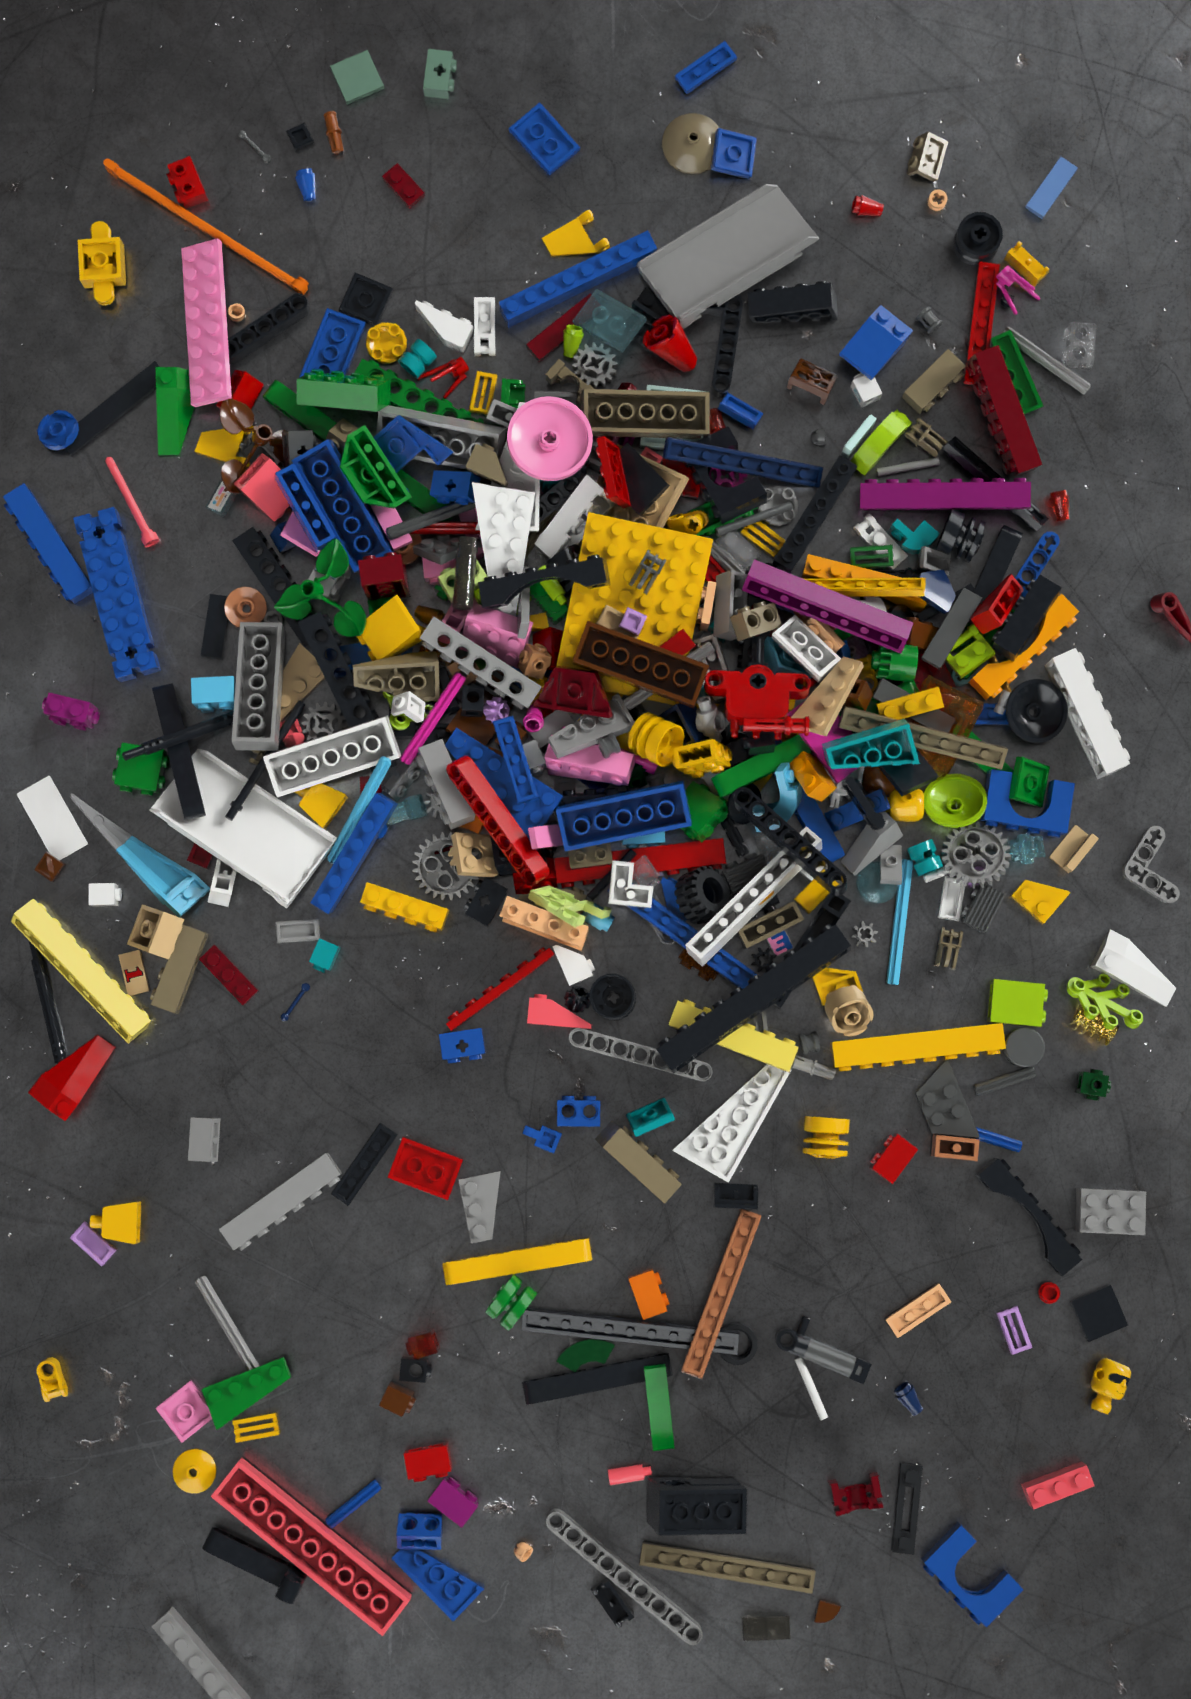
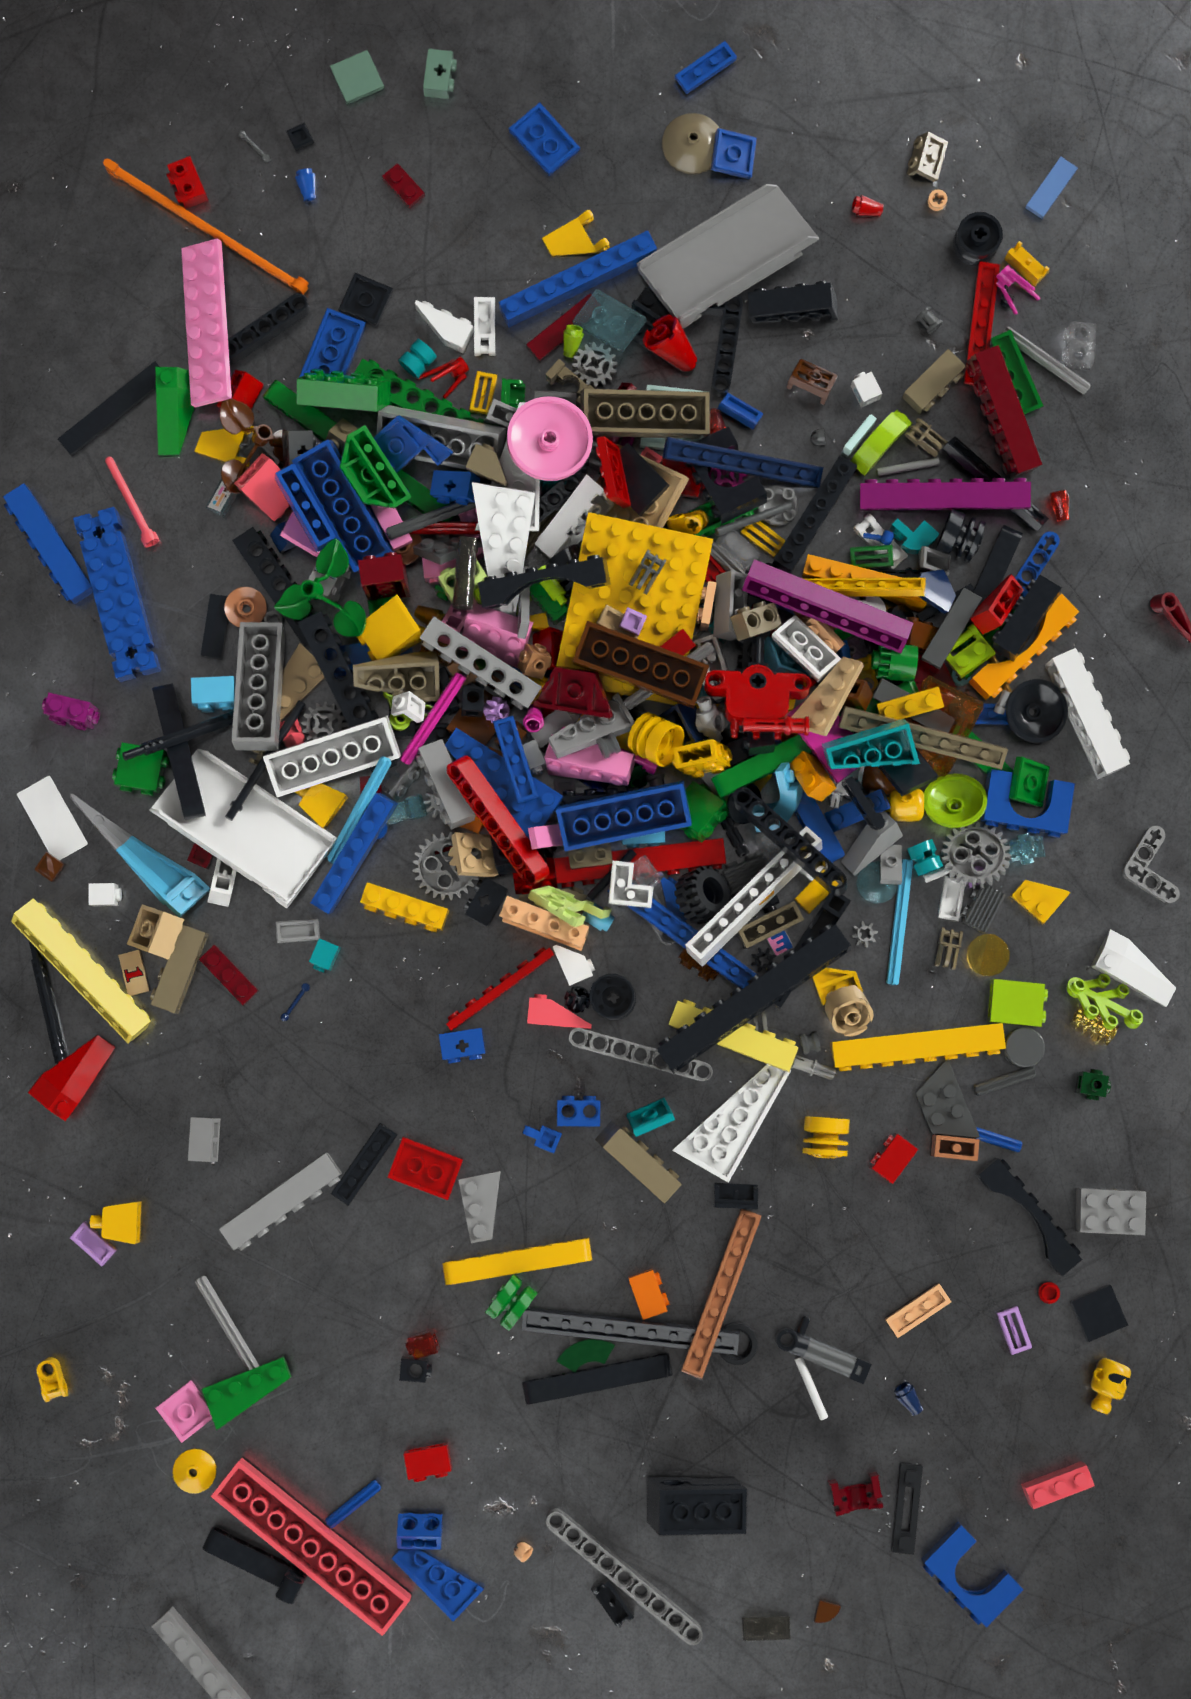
blue tile [37,410,79,450] -> none
yellow brick [78,221,126,306] -> none
light nougat hinge [228,304,245,323] -> none
yellow tile [232,1412,280,1443] -> none
dark orange axle [323,111,344,154] -> none
yellow dish [366,323,407,363] -> none
reddish brown brick [379,1381,416,1417] -> none
magenta brick [427,1477,479,1528] -> none
coral cylinder [608,1464,652,1486] -> none
dark tan plate [639,1542,816,1594] -> none
green tile [644,1364,675,1451] -> none
blue slope [839,305,913,380] -> none
tan panel [1049,825,1099,873] -> none
none -> blue hand [863,530,894,545]
none -> clear yellow tile [967,934,1010,976]

